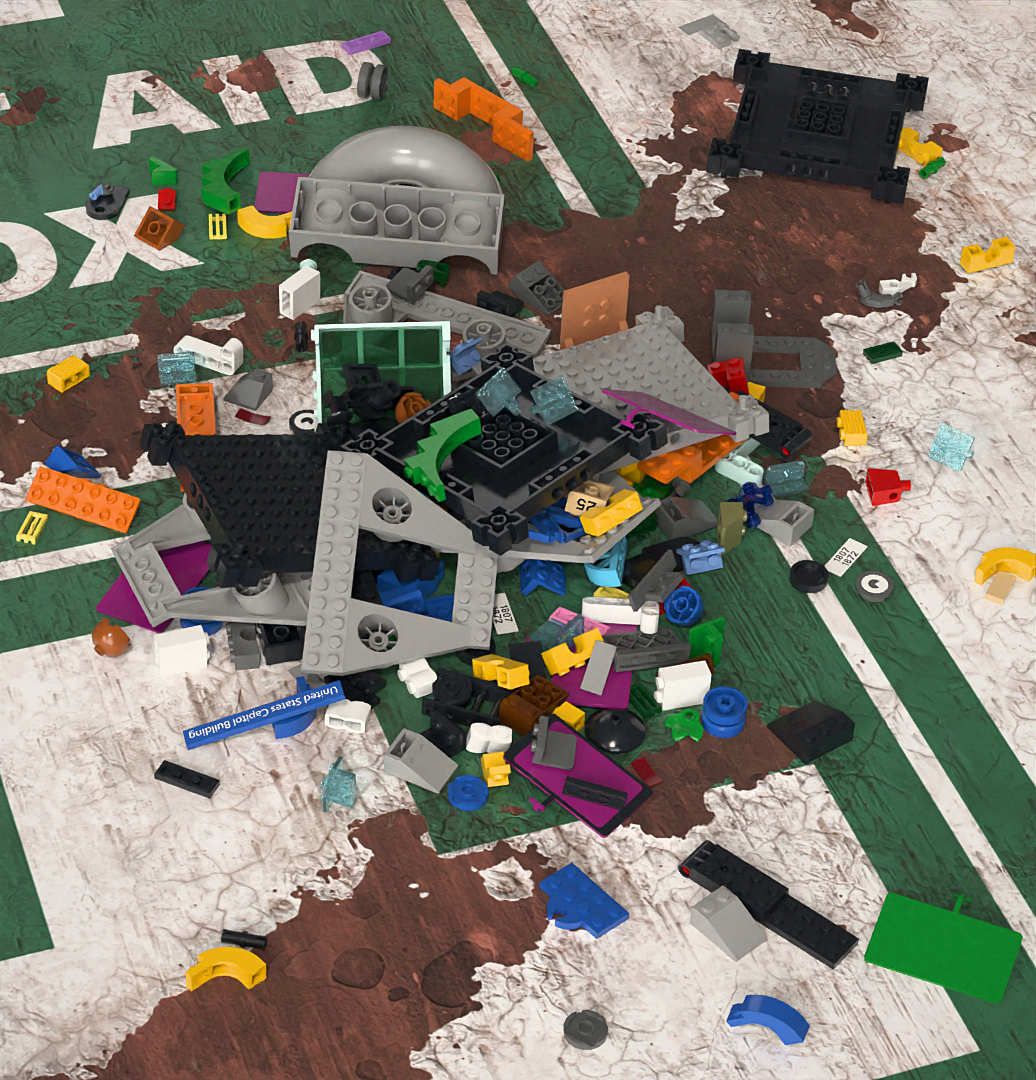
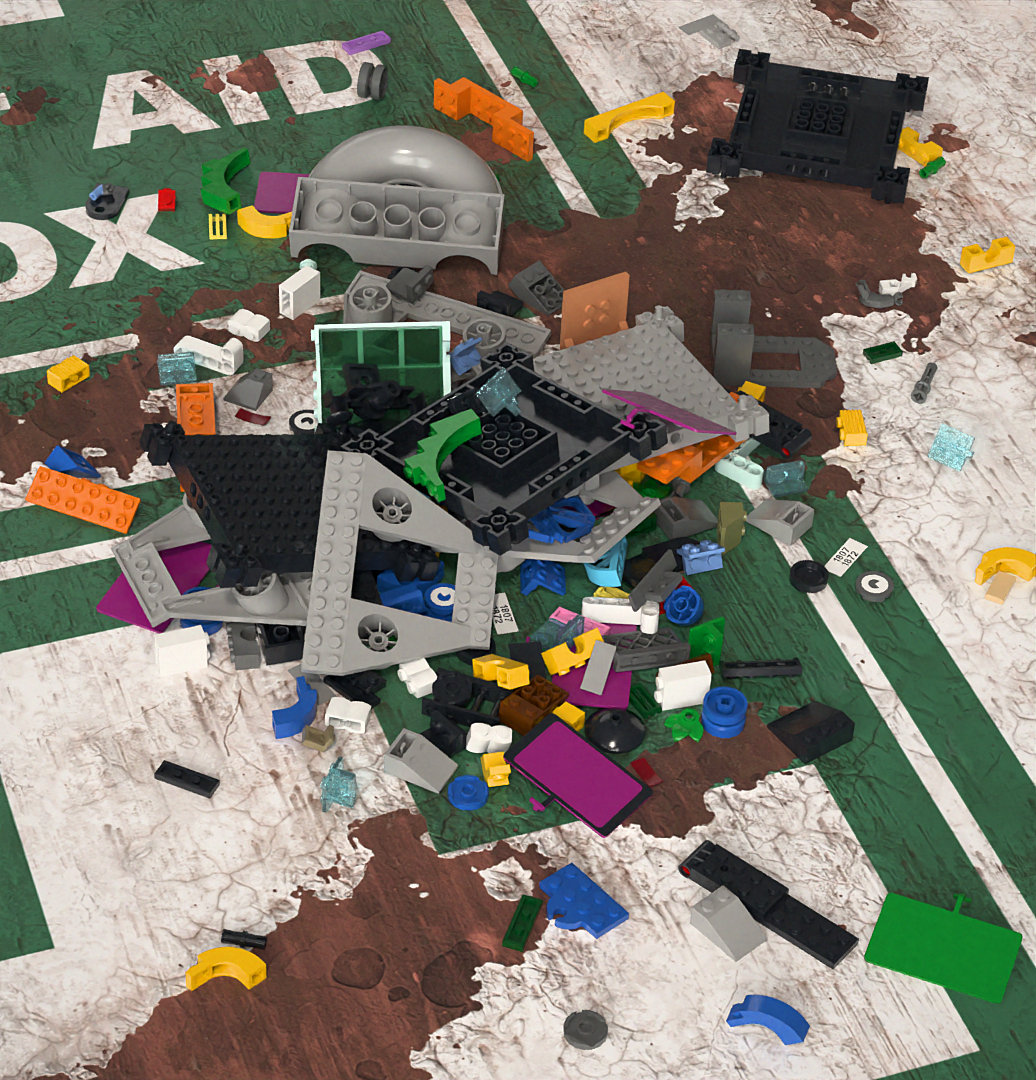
light yellow tile [16,511,48,544] -> none
dark orange cylinder [92,618,132,657] -> none
dark orange slope [134,206,185,251] -> none
green slope [149,156,178,185] -> none
blue tile [183,680,345,750] -> none
black pin [294,321,308,352] -> none
dark orange cylinder [395,392,431,424] -> none
dark green leg [416,260,450,287] -> none
clear light blue bracket [529,376,578,425] -> none
dark grey bracket [530,716,577,770] -> none
black tile [562,776,628,810] -> none
tan brick [565,479,615,516] -> none
yellow arch [579,489,643,536] -> none
red brick [707,357,750,394] -> none
clear blue plant [726,482,774,528] -> none
red torso [865,468,911,506] -> none
none -> white brick [228,309,270,342]
none -> dark tan bracket [302,725,335,753]
none -> blue tile [425,583,455,615]
none -> dark green tile [502,894,543,952]
none -> yellow arch [584,91,675,143]
none -> black hinge [719,658,802,679]
none -> dark grey pin [911,362,938,404]

